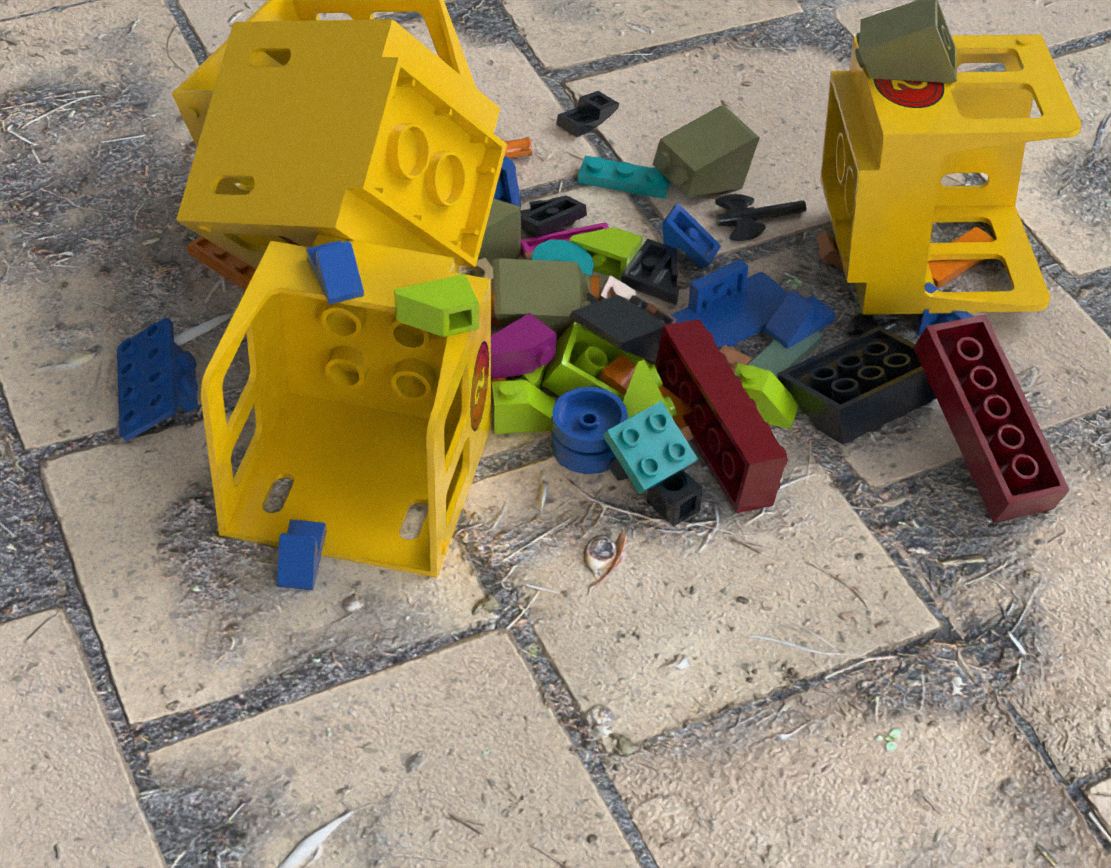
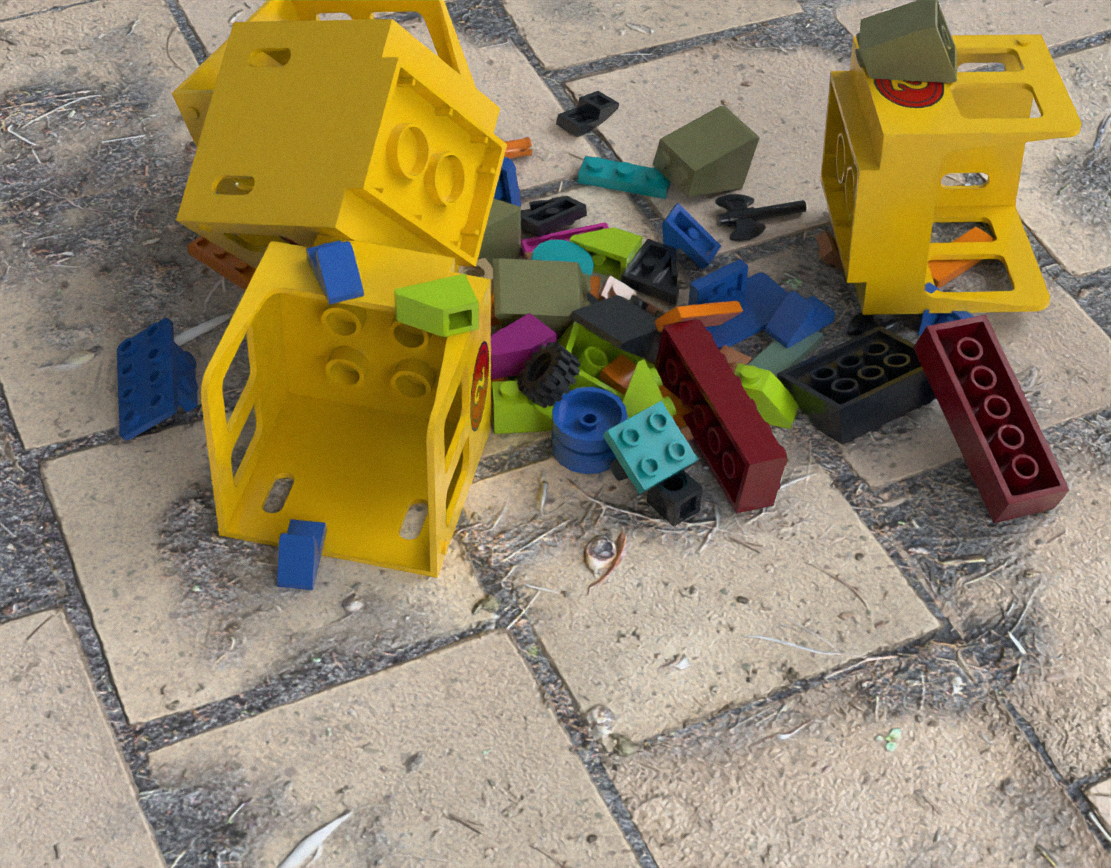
none -> black tyre [517,342,580,408]
none -> orange tile [654,301,743,332]

